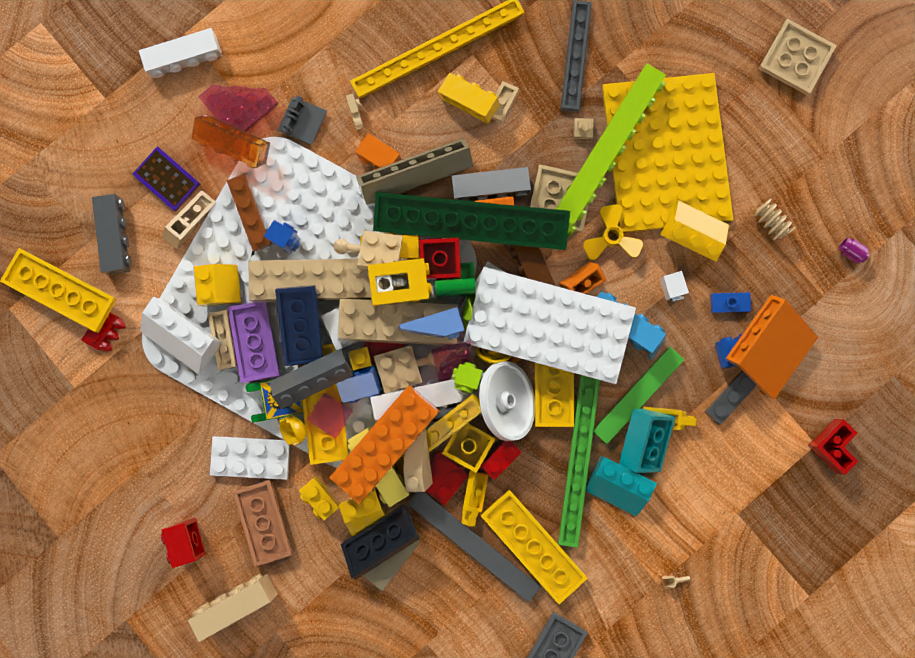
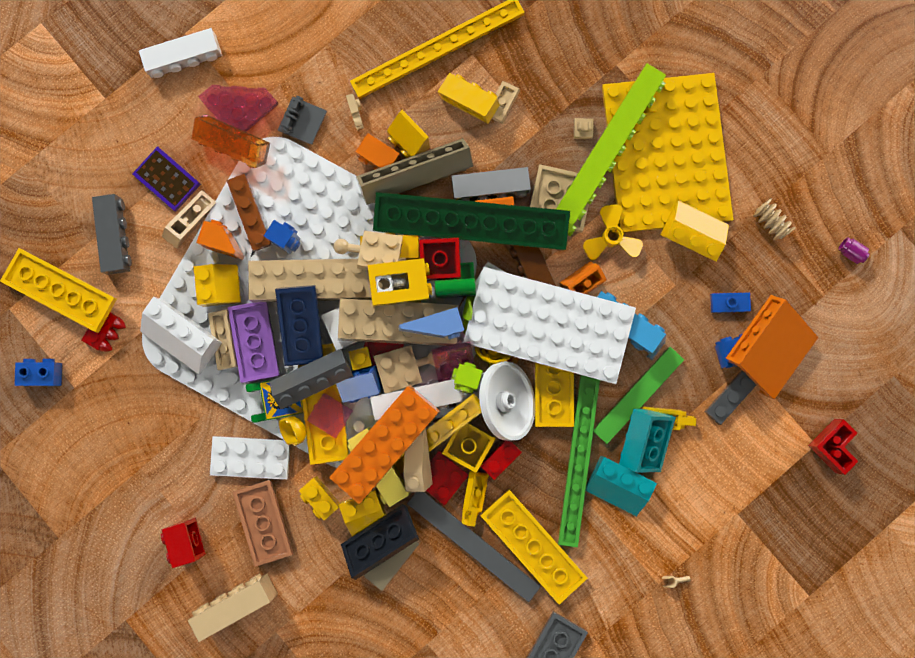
dark grey tile [560,0,592,113] -> none
white brick [660,271,689,302] -> none
tan plate [758,19,837,96] -> none
none -> blue brick [15,359,62,386]
none -> orange slope [196,219,244,260]
none -> yellow slope [387,110,430,159]

